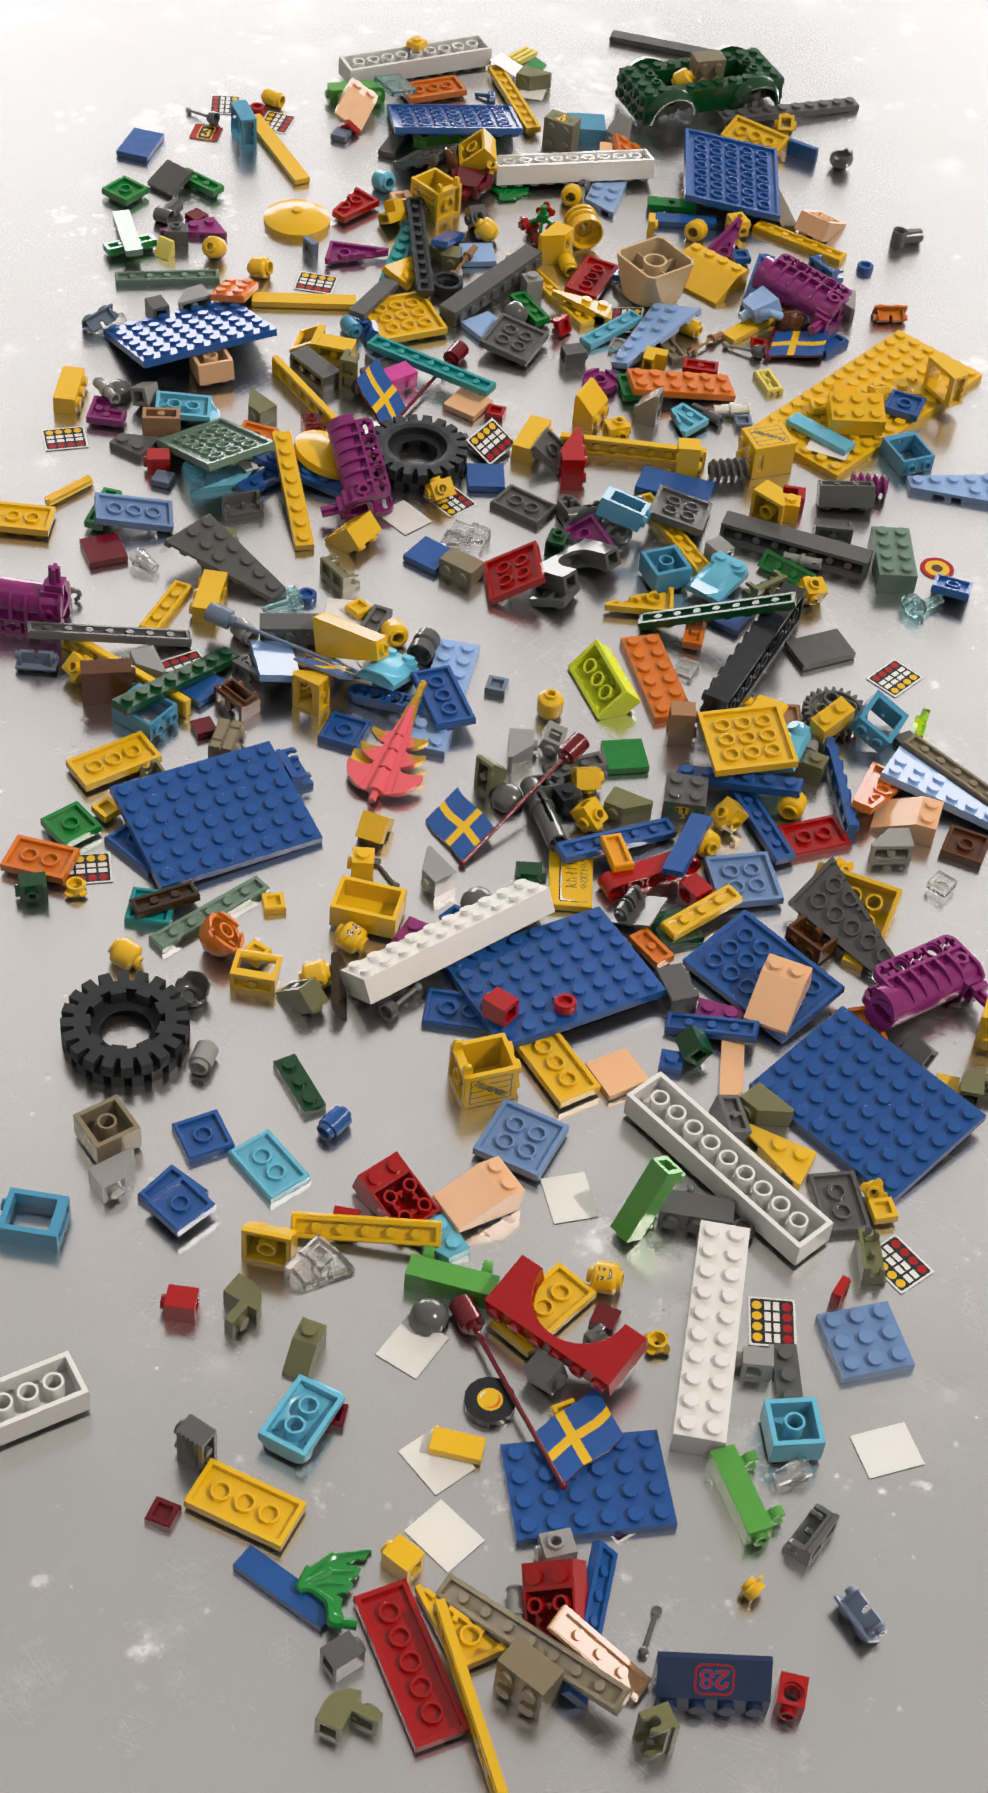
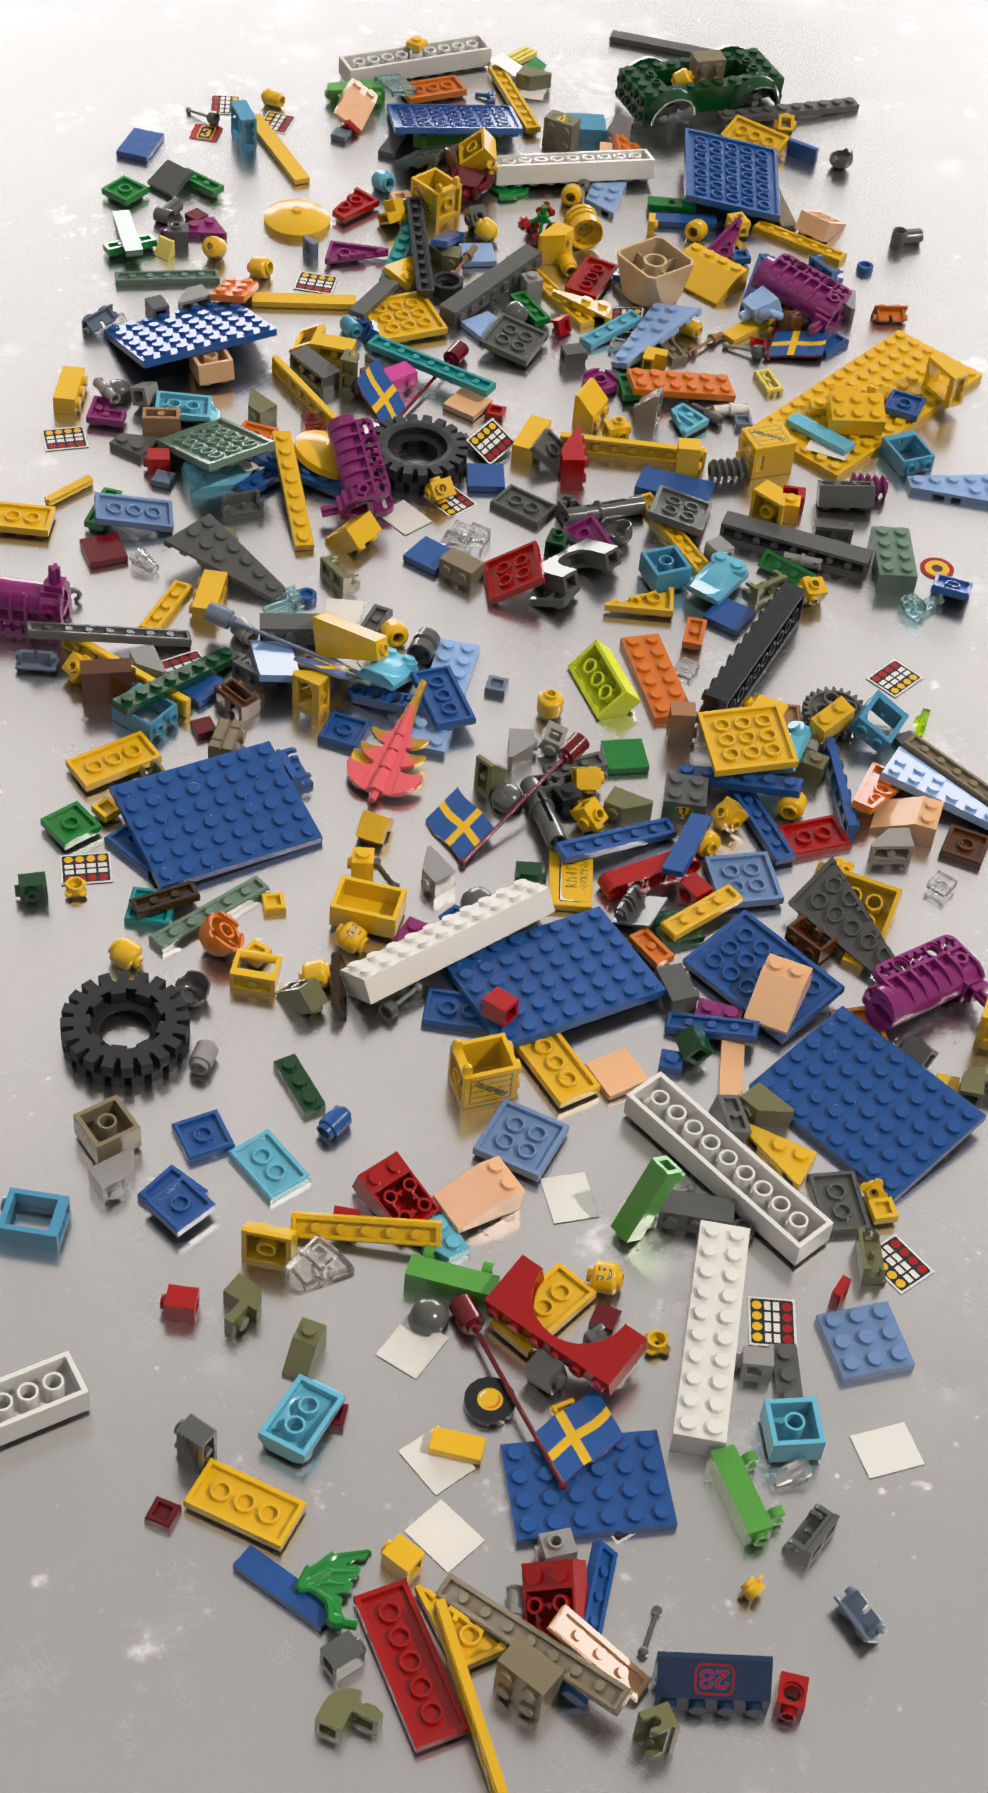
orange plate [0,834,81,885] -> none
red tile [249,102,265,115] -> none
yellow tile [345,597,372,620] -> none
red tile [553,993,577,1015] -> none
dark azure window [595,486,652,532] -> none
light orange tile [599,833,635,873] -> none
dark green plate [638,591,797,630] -> none
red plate [682,357,719,374] -> none
dark grey tile [784,629,856,671] -> none

